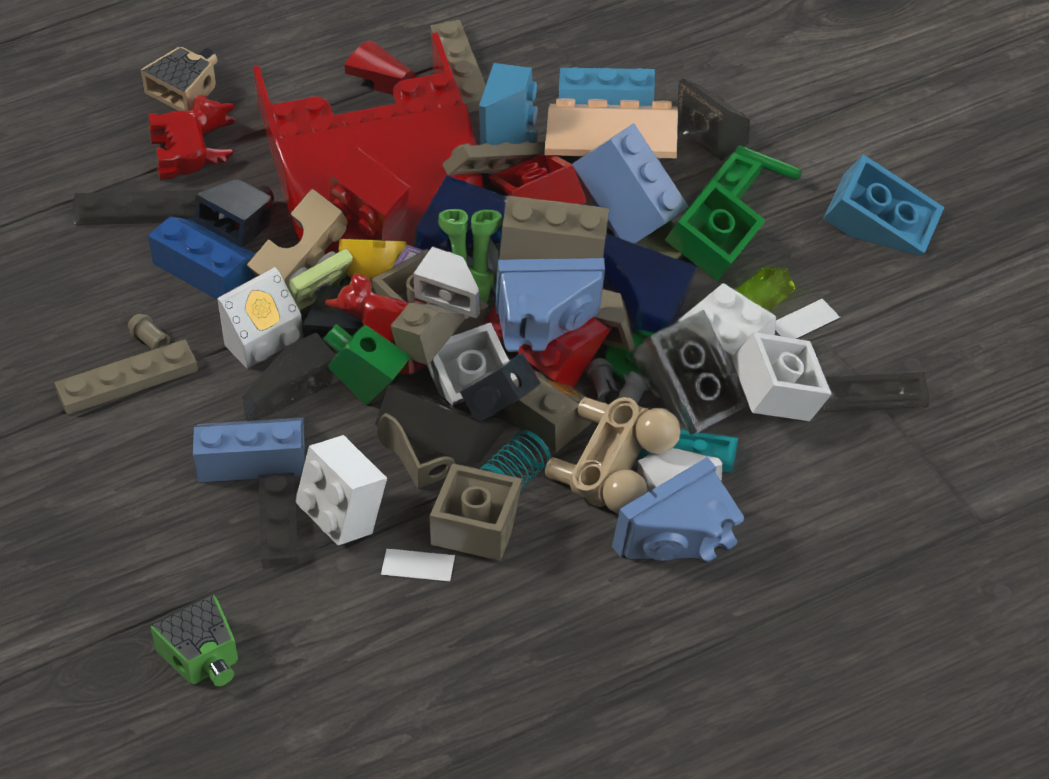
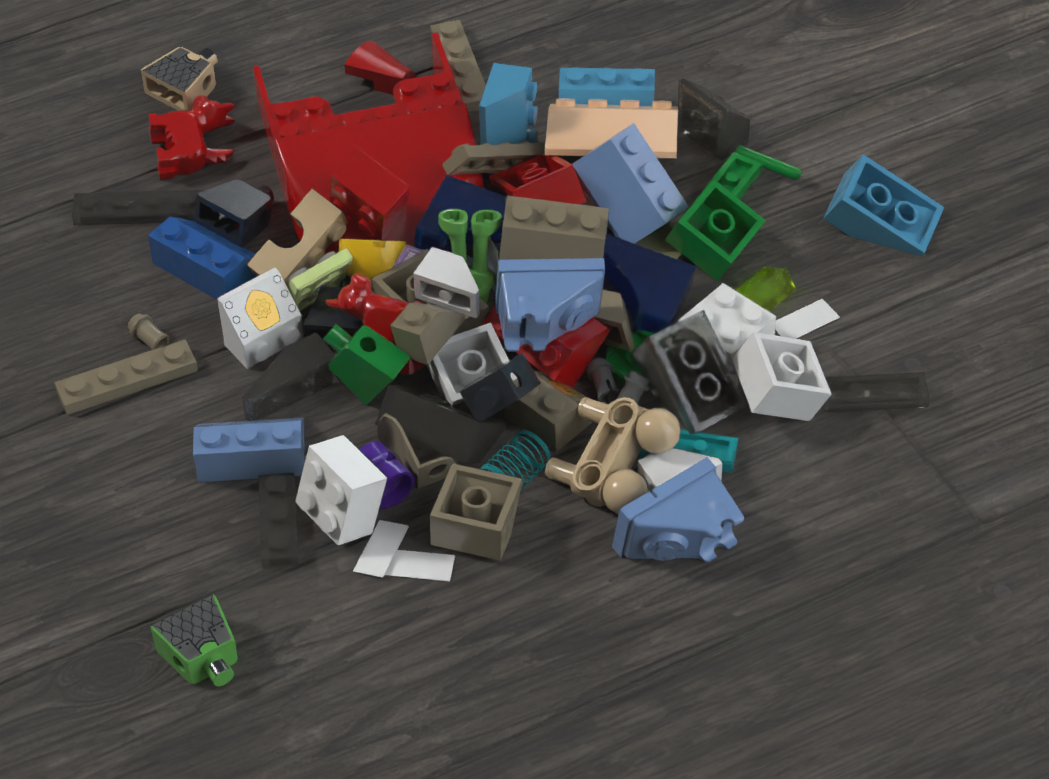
none -> white sticker [353,520,409,578]
none -> dark purple wheel [359,441,415,509]

